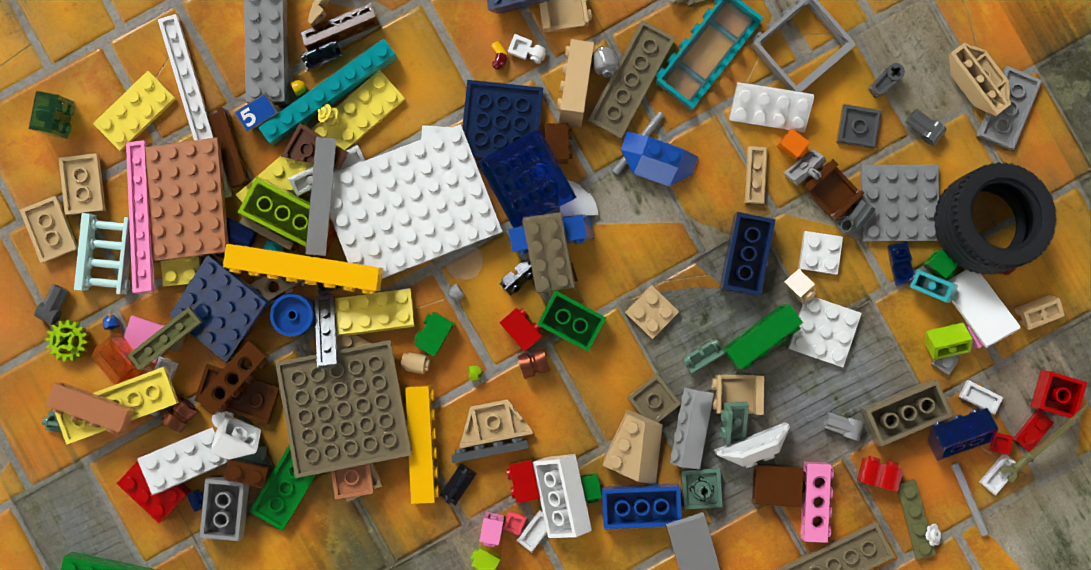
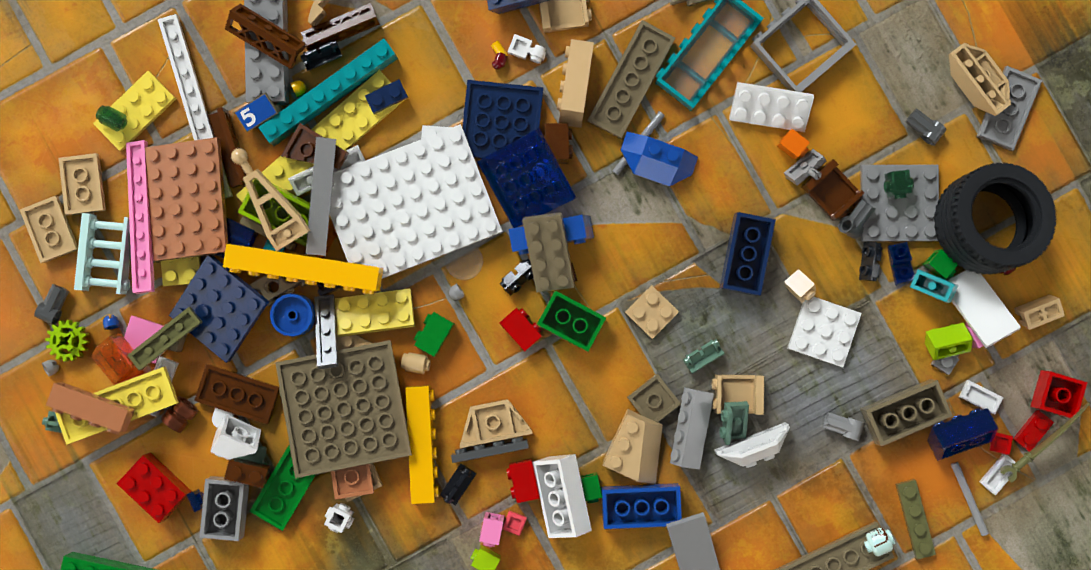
clear green brick [29,91,75,139] -> none
white plate [137,427,228,496] -> none
reddish brown brick [196,341,270,415] -> none
light yellow wheel [318,104,338,126] -> none
lime hinge [468,365,482,381] -> none
white tile [516,509,547,552] -> none
copper wheel [517,348,550,379] -> none
white brick [558,180,598,217] -> none
light grey head [592,47,619,77] -> none
sand green plate [681,468,723,510] -> none
green brick [722,304,803,370] -> none
tan tile [744,146,768,205] -> none
reddish brown brick [752,463,806,507] -> none
white plate [798,231,843,275] -> none
bright pink brick [800,461,834,543] -> none
dark grey tile [836,104,882,149] -> none
red brick [857,456,904,492] -> none
dark grey piece [868,63,905,98] -> none
white plant [926,524,941,546] -> none
none -> light grey hinge [42,360,59,376]
none -> clear green brick [96,105,127,131]
none -> reddish brown fence [225,3,306,69]
none -> tan plate [231,148,311,251]
none -> white brick [324,503,354,533]
none -> dark blue plate [365,79,408,114]
none -> black hinge [859,242,883,282]
none -> light aqua head [864,527,895,556]
none -> clear green brick [883,169,914,199]

